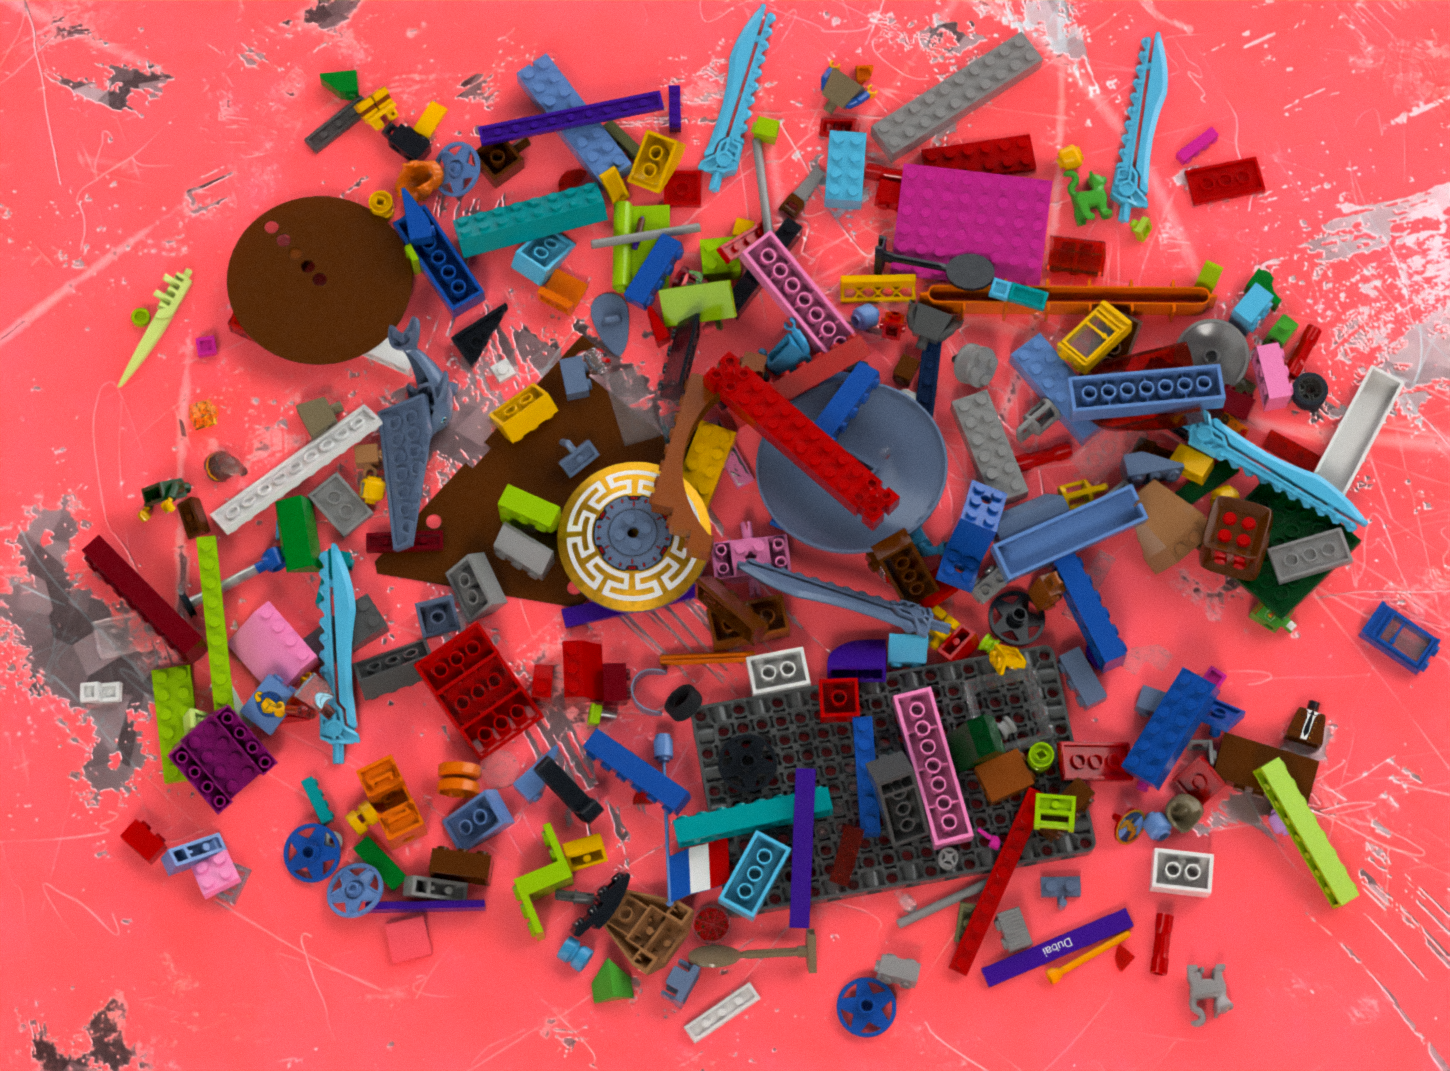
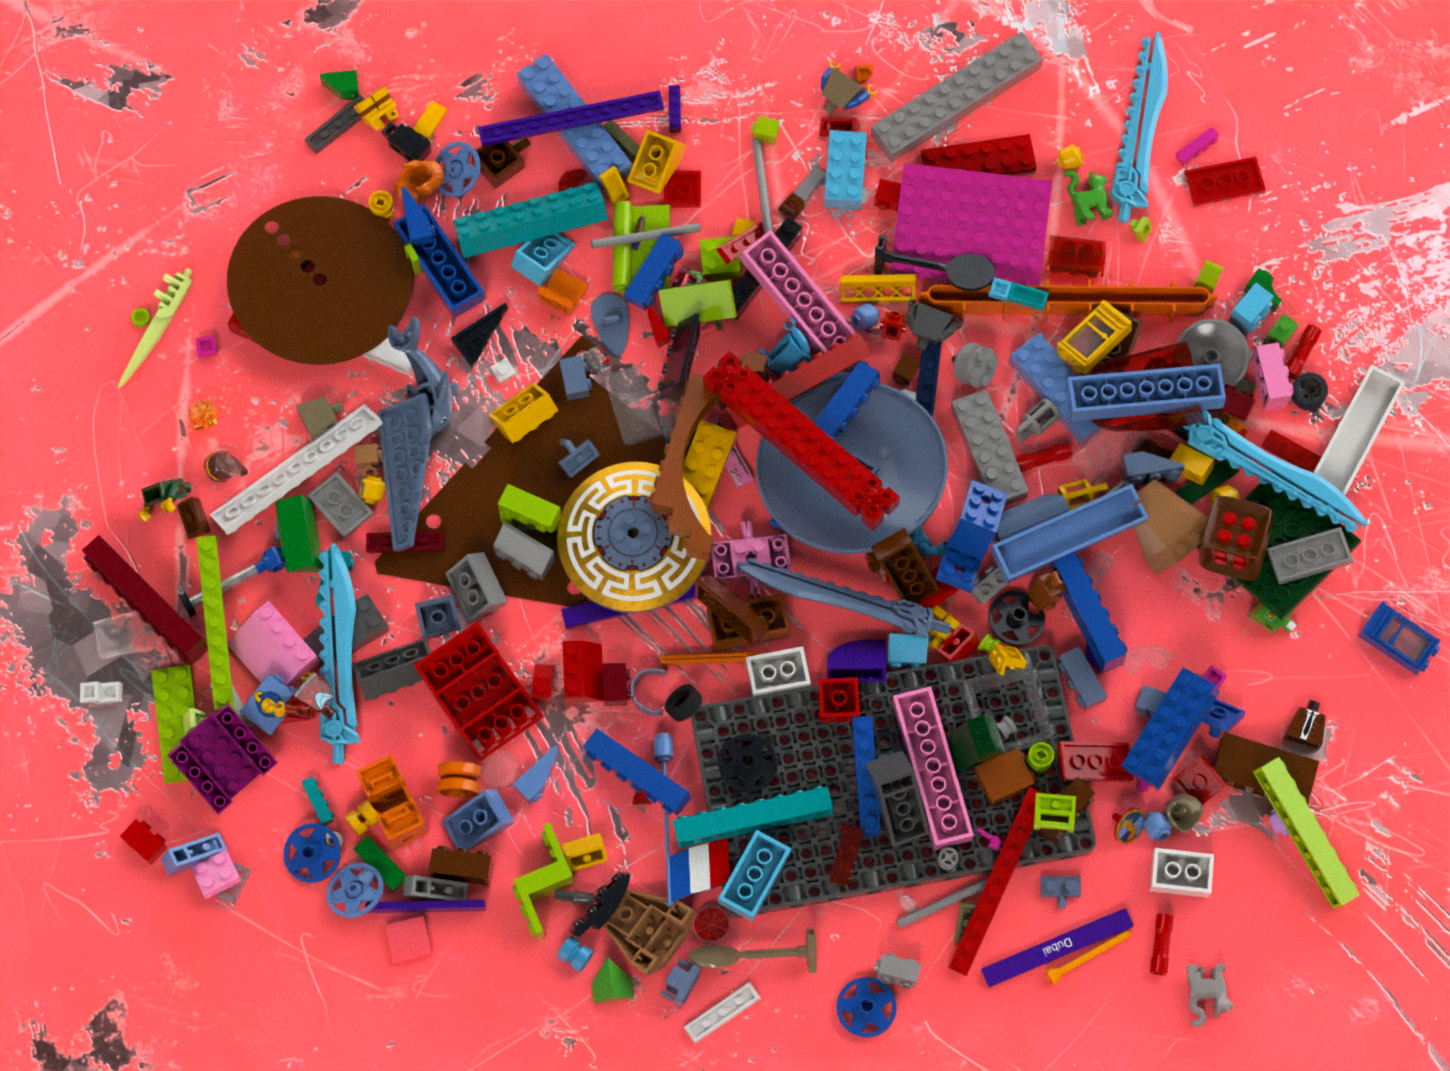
black beam [533,755,604,824] -> none
lime piece [586,703,617,727] -> none
medium azure piece [698,4,776,193] -> none
dark purple tile [789,768,816,929] -> none
red axle [864,162,903,183] -> none
light grey brick [993,906,1033,954] -> none
clear red tile [1115,944,1135,973] -> none
light grey bracket [1187,740,1217,767] -> none

